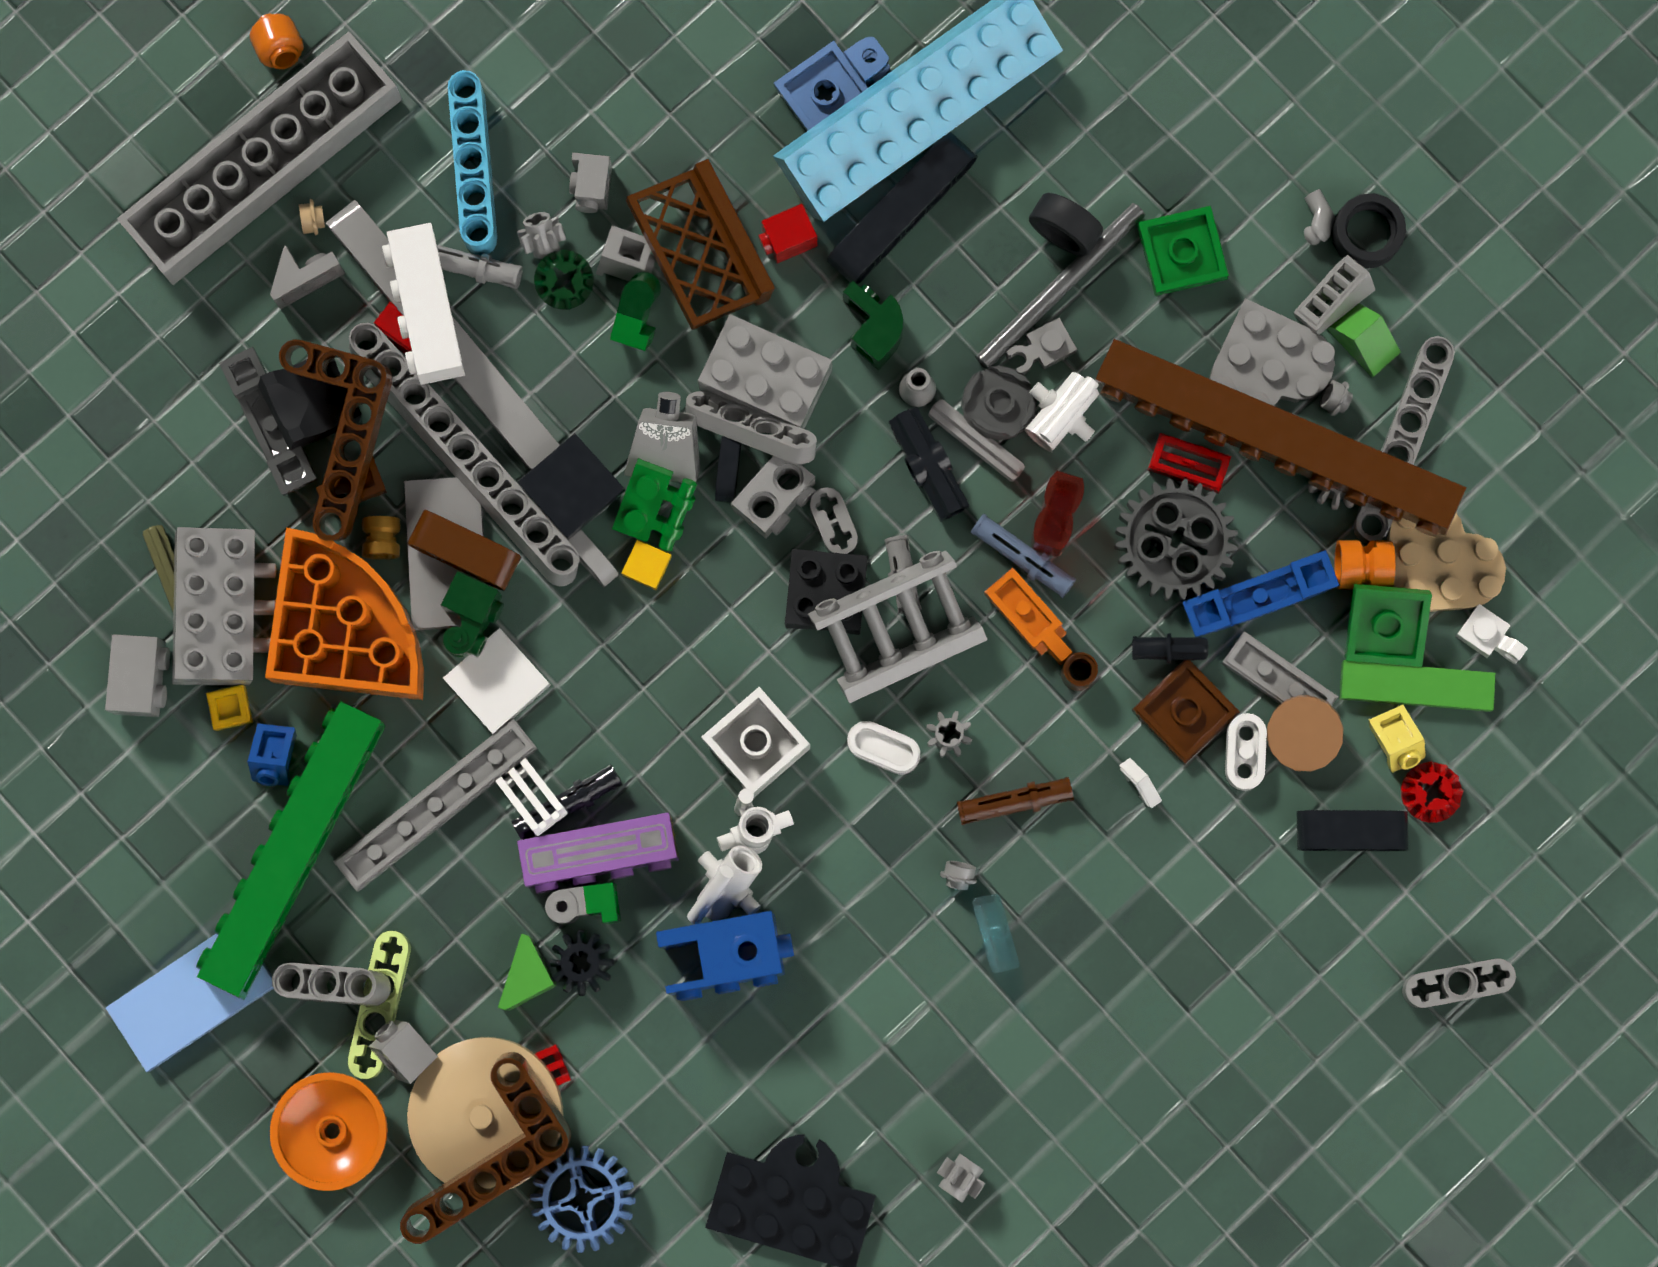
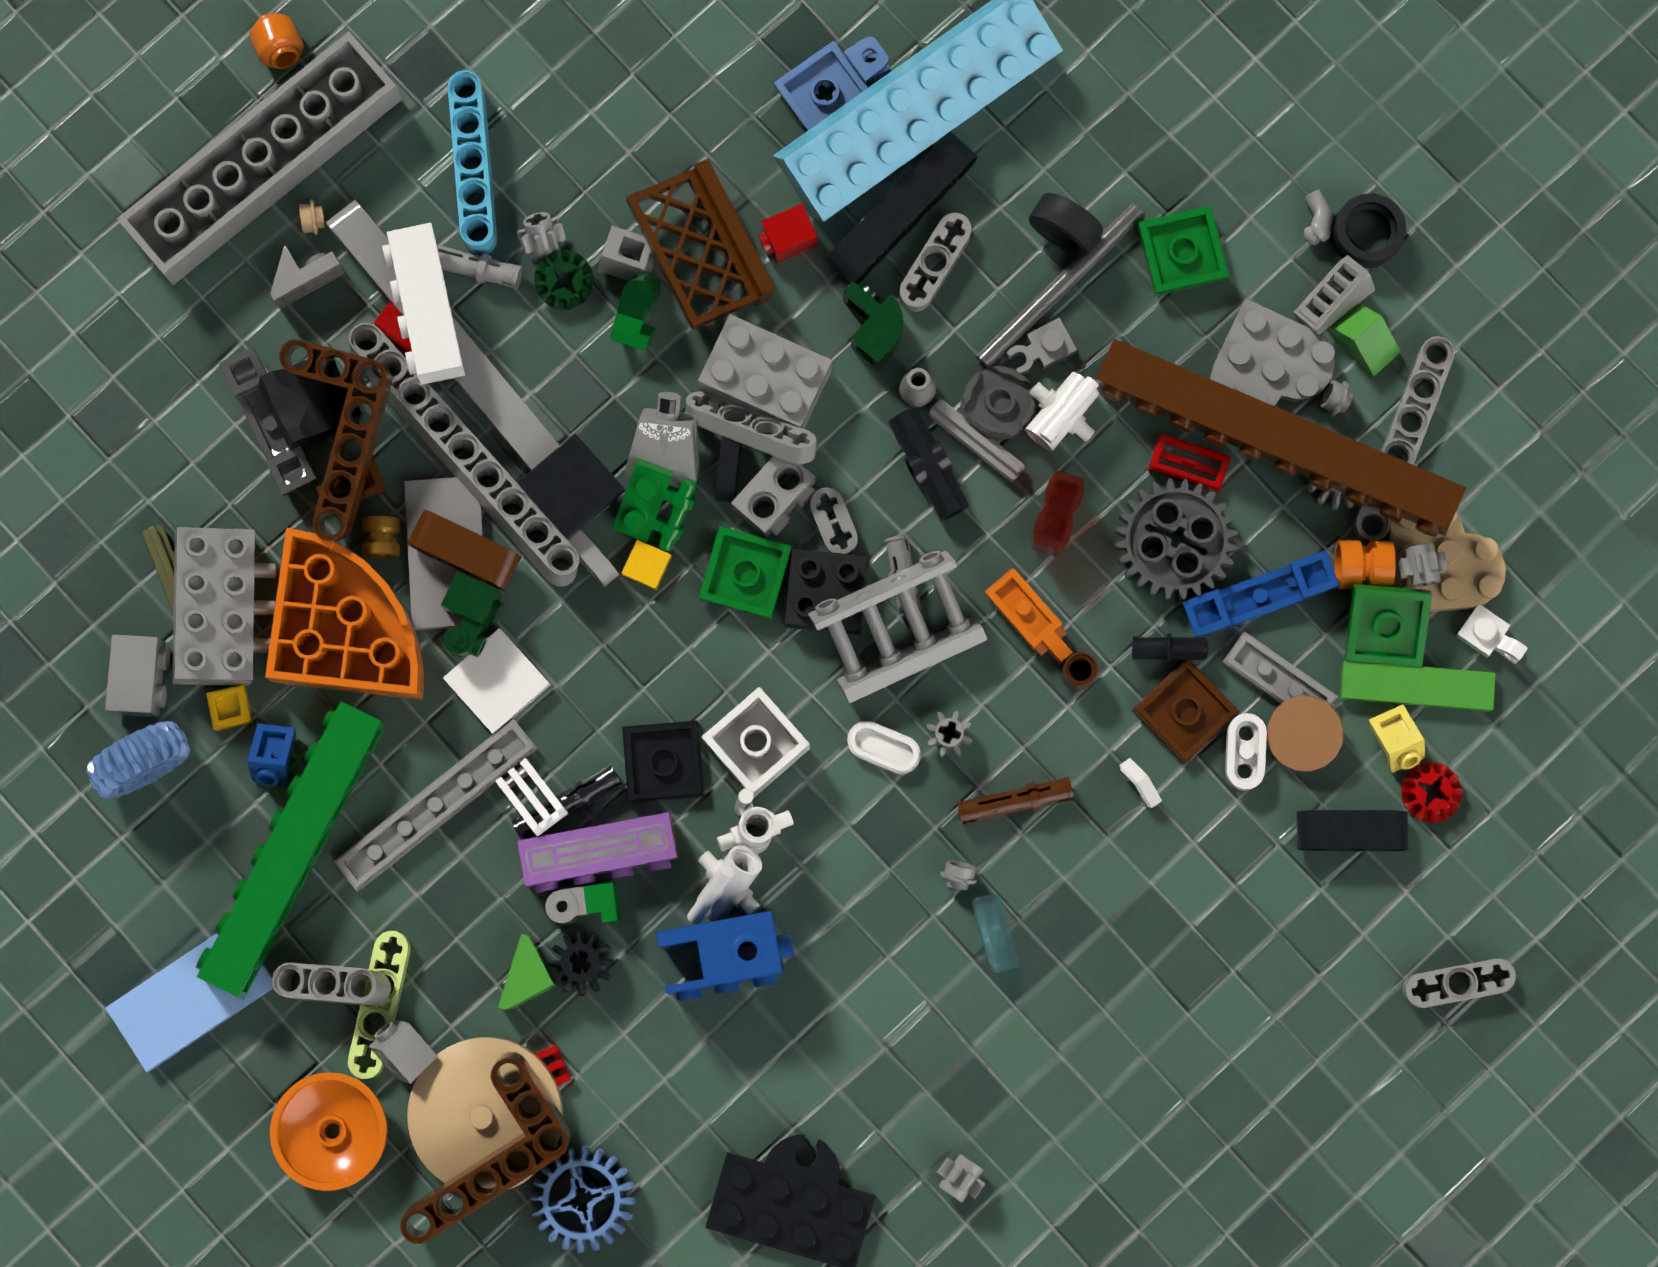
light grey brick [569,152,612,213] -> none
sand blue pin [971,514,1076,598] -> none
none -> medium blue gear [86,721,191,799]
none -> black tile [622,720,704,803]
none -> green plate [699,526,792,620]
none -> light grey beam [899,213,971,312]
none -> light grey gear [1398,543,1448,587]

